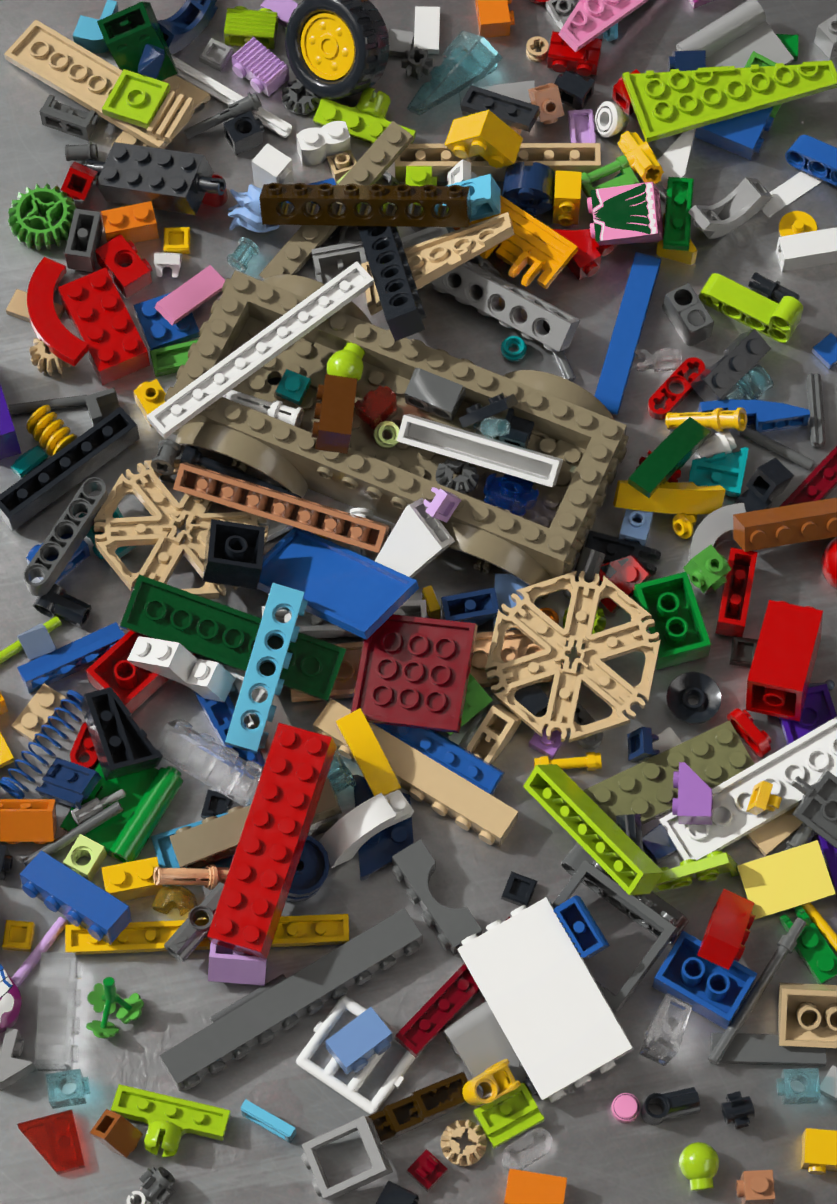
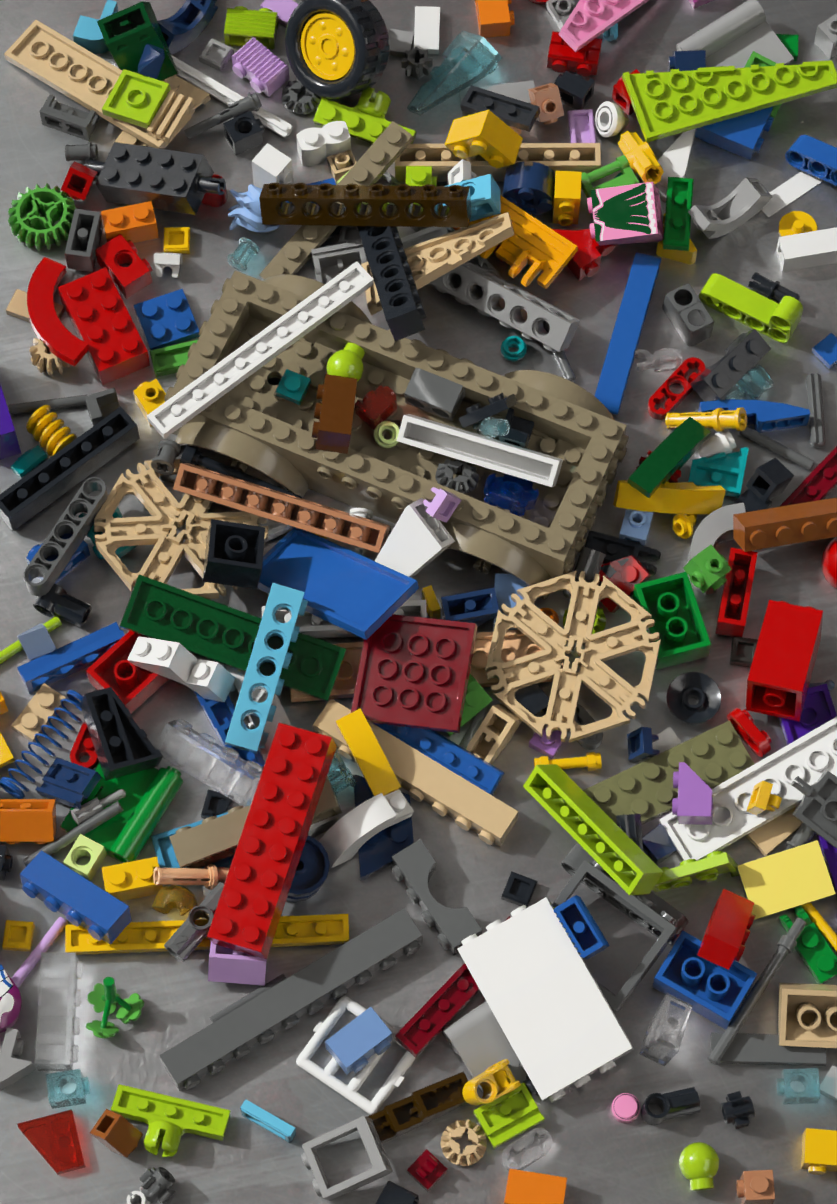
bright pink tile [154,265,225,326] -> none
white pin [222,390,304,427] -> none
tan bush [526,36,549,62] -> none

